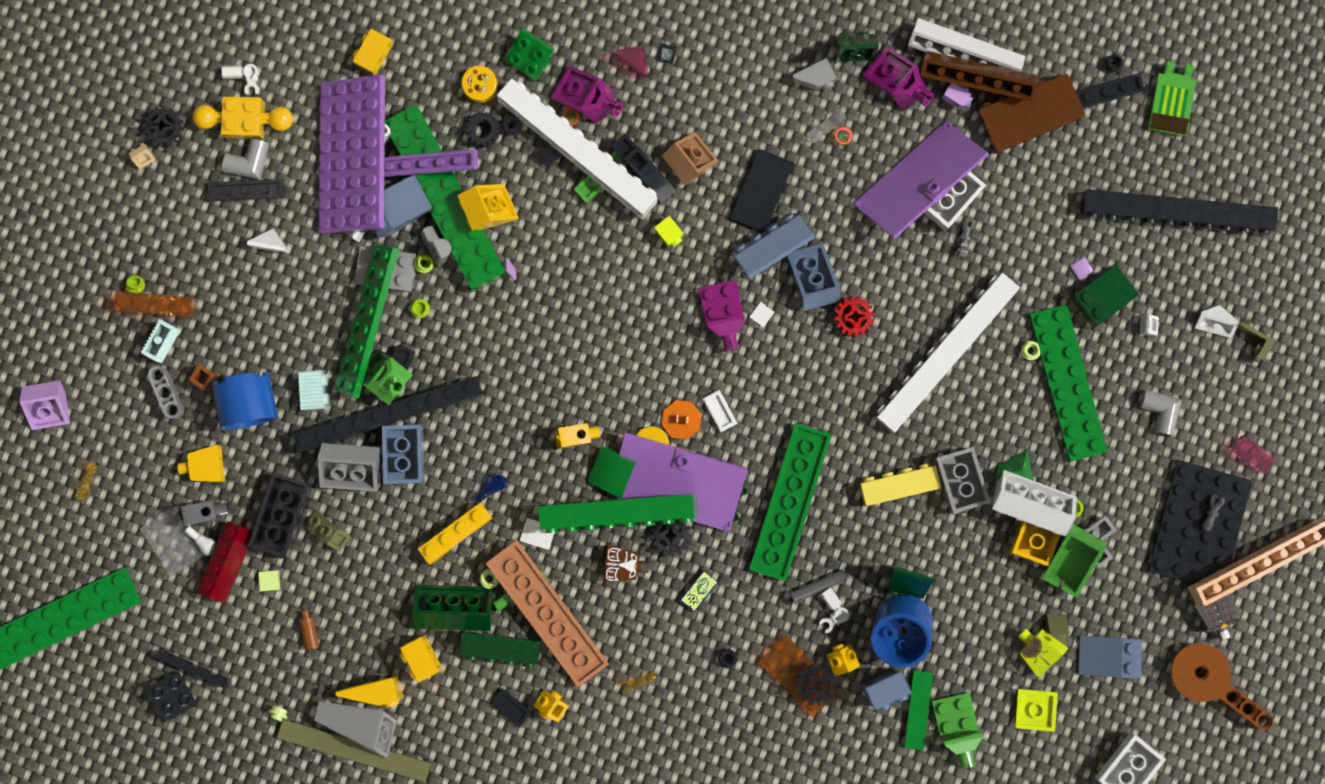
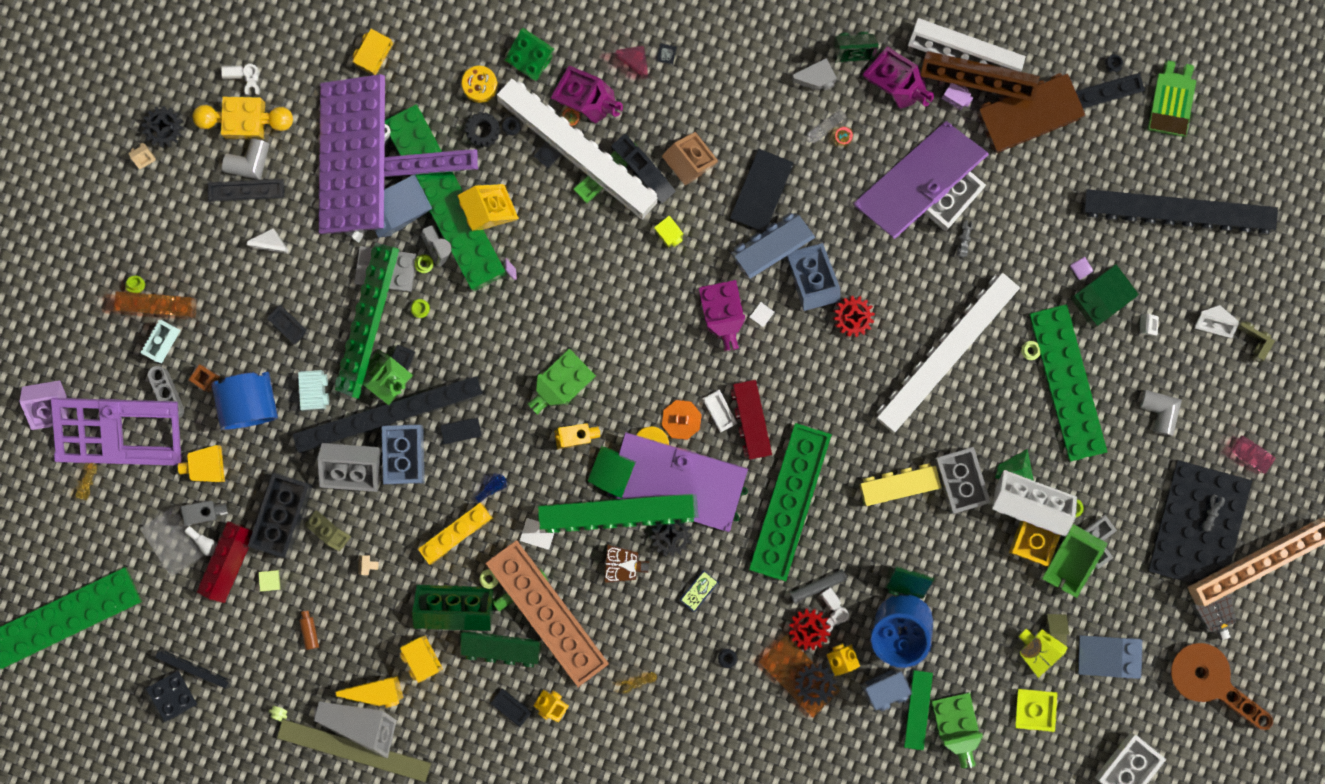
none -> medium lavender door [51,398,183,466]
none -> black plate [267,305,309,345]
none -> tan tile [358,555,379,575]
none -> black tile [441,418,482,444]
none -> bright green plate [528,348,596,415]
none -> dark red brick [730,380,772,460]
none -> red gear [789,608,831,651]

